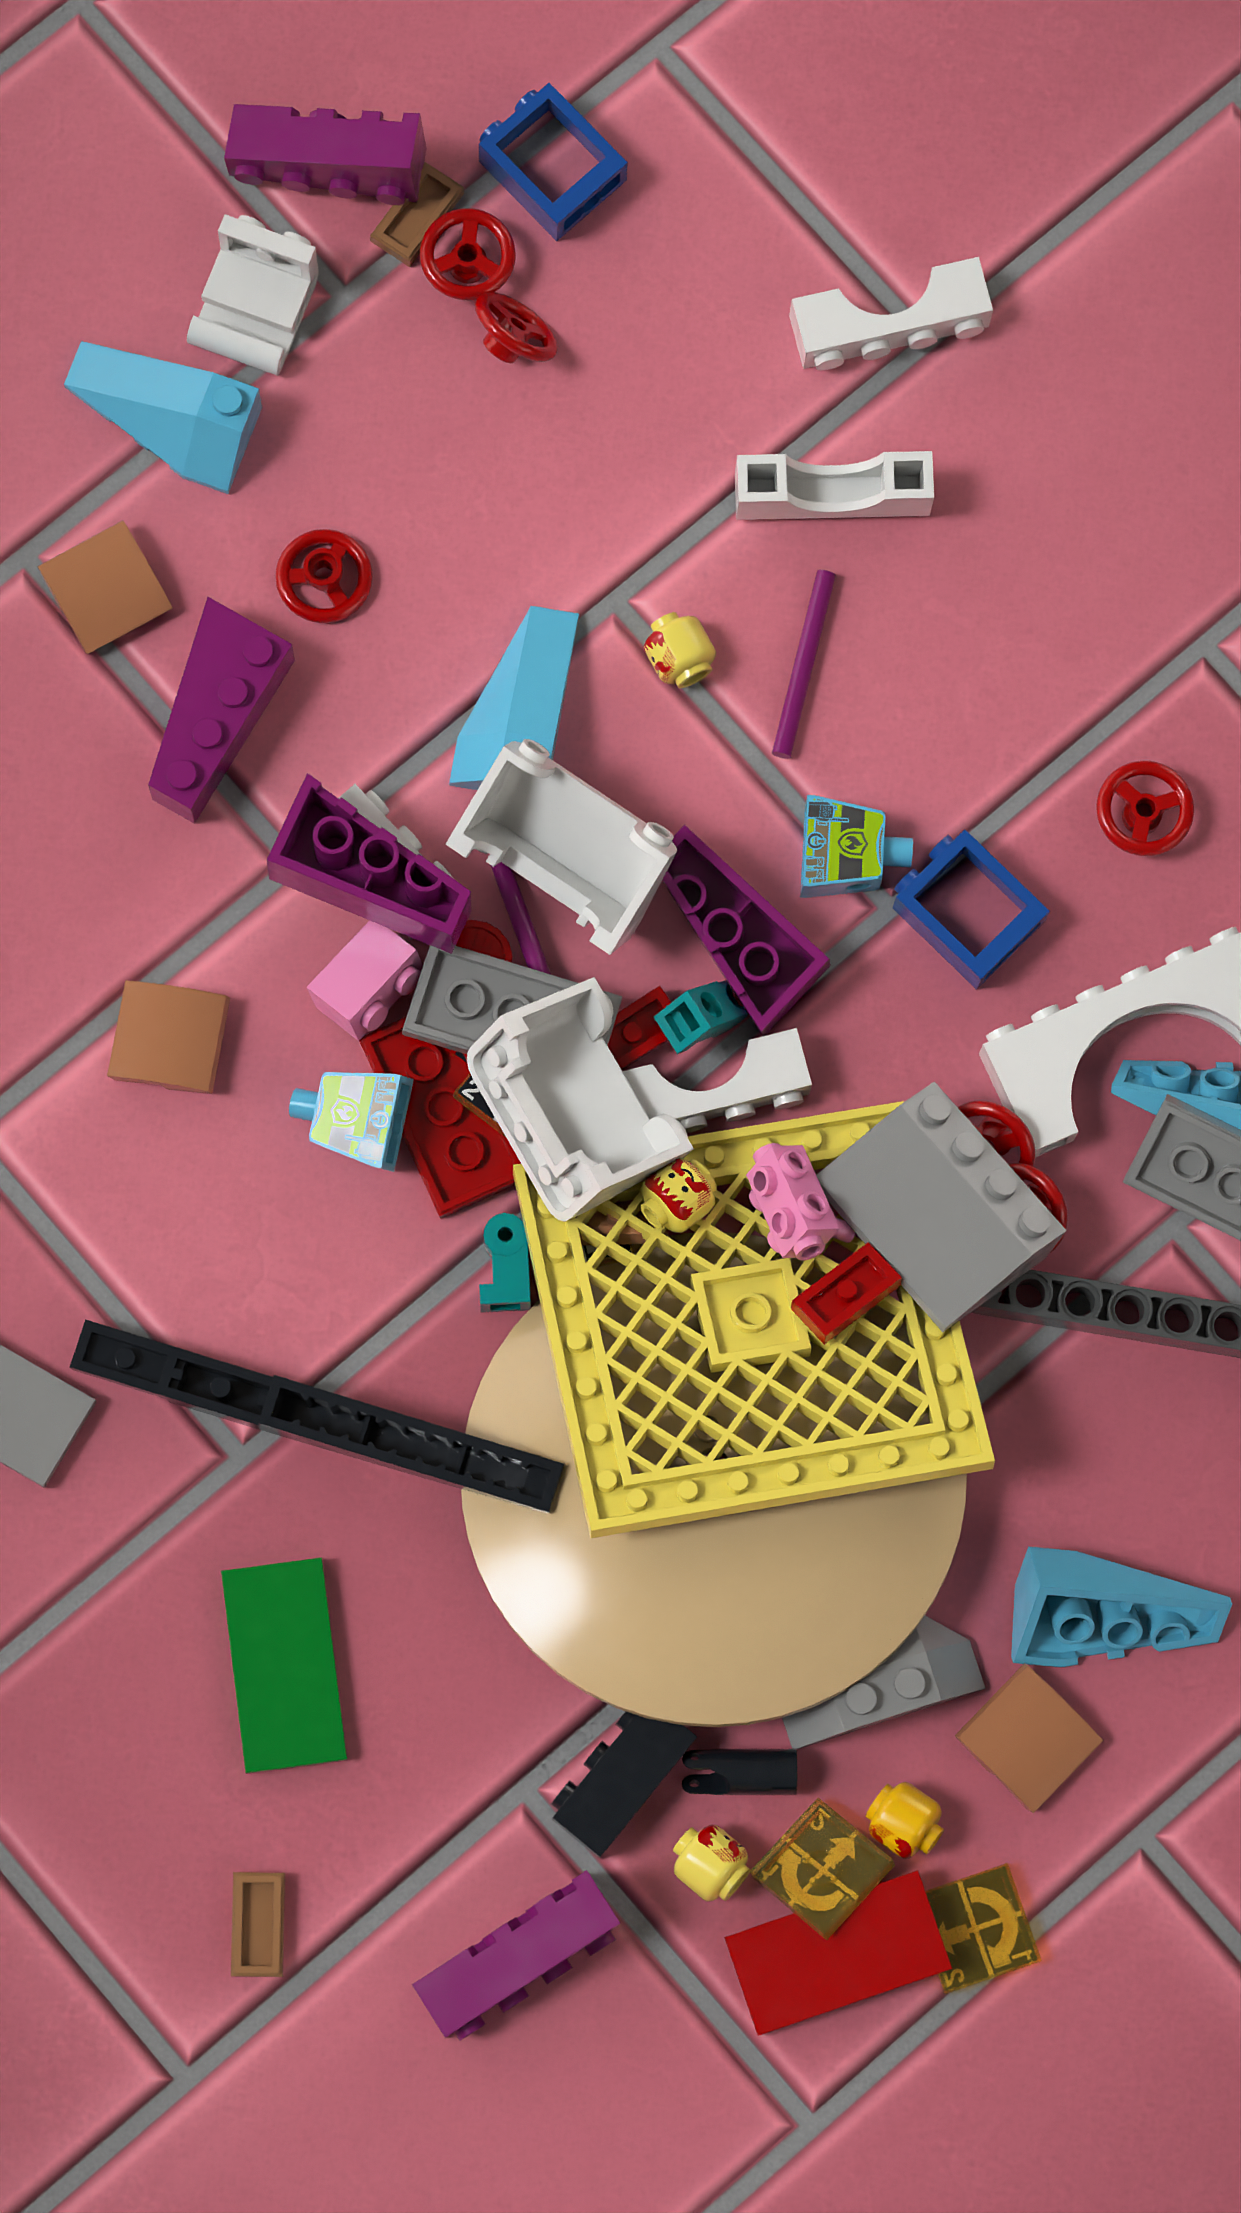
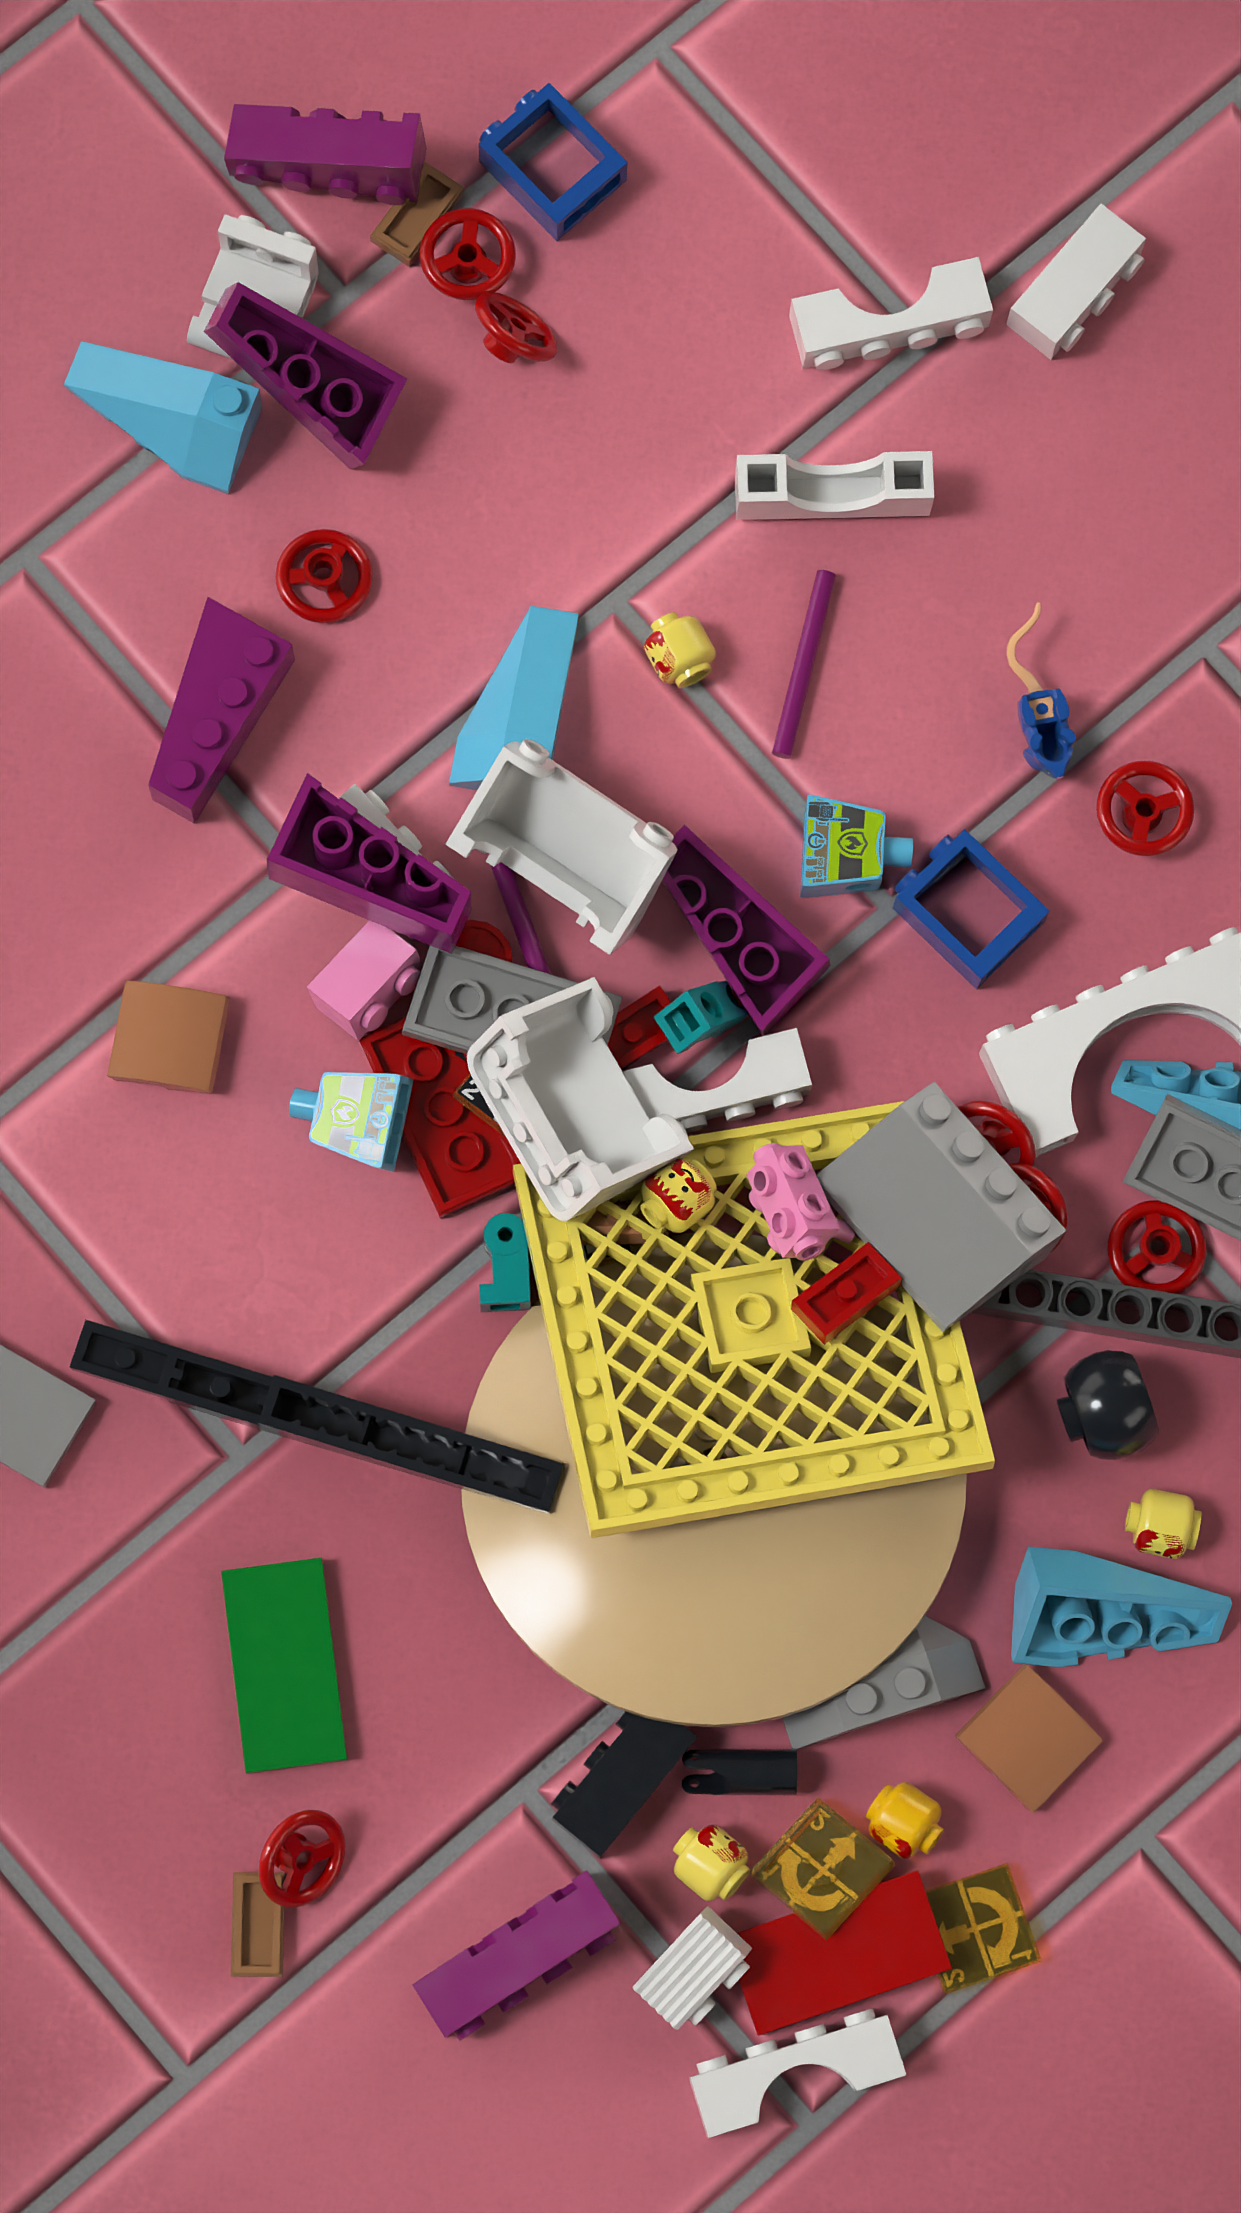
nougat slope [37,520,173,654] -> none
none -> magenta wedge [204,282,407,469]
none -> red piece [259,1810,345,1908]
none -> white brick [632,1906,752,2030]
none -> white arch [689,2008,906,2138]
none -> white brick [1006,204,1146,360]
none -> blue animal [1007,602,1076,779]
none -> black wheel [1057,1350,1159,1460]
none -> red piece [1107,1200,1207,1294]
none -> light yellow head [1125,1488,1202,1559]

